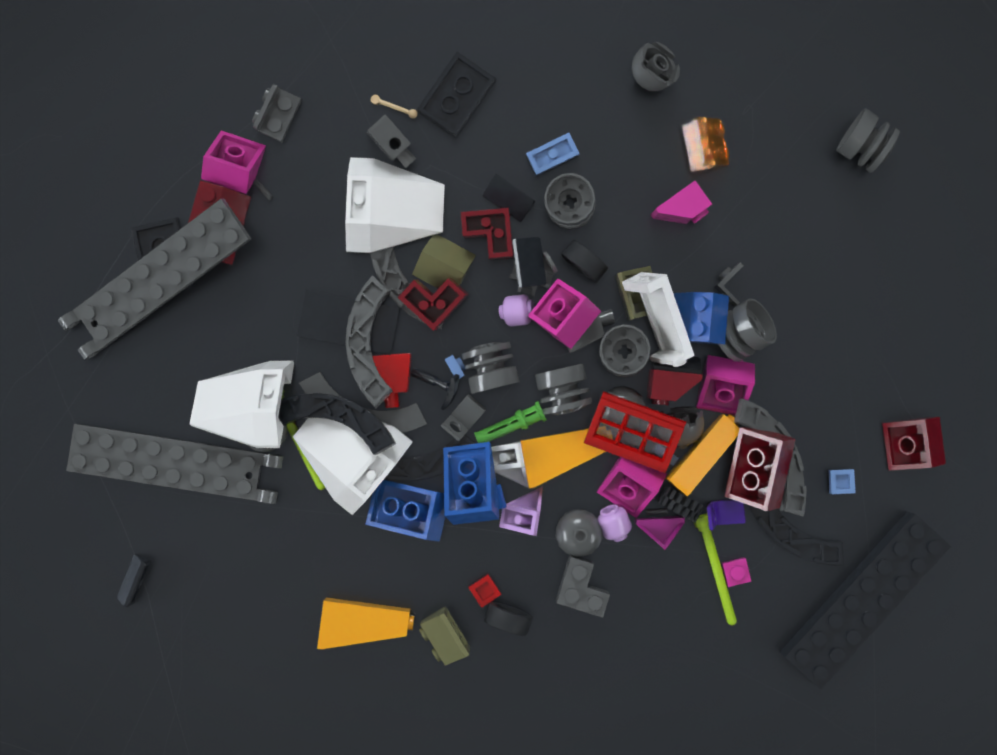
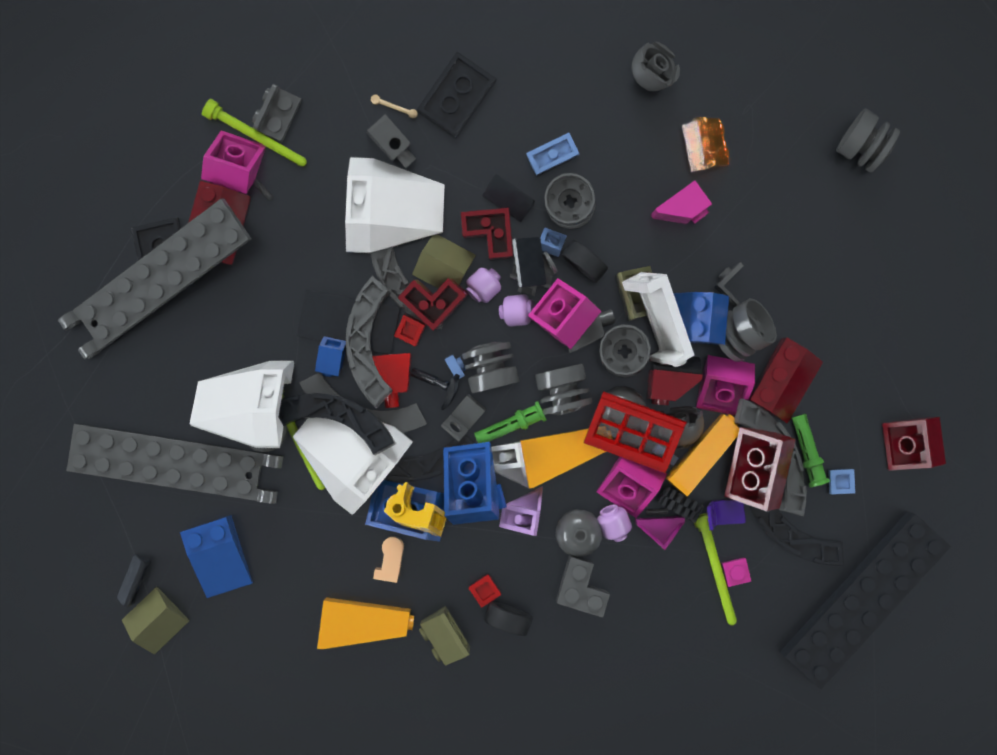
none -> olive slope [122,587,190,655]
none -> blue slope [180,515,253,598]
none -> lime piece [202,99,307,166]
none -> blue brick [315,336,346,377]
none -> light nougat leg [373,536,404,583]
none -> yellow tile [384,482,447,537]
none -> red plate [394,314,427,346]
none -> lavender head [466,268,501,303]
none -> medium blue plate [540,228,567,257]
none -> dark red slope [749,337,823,424]
none -> bright green pin [792,414,830,488]

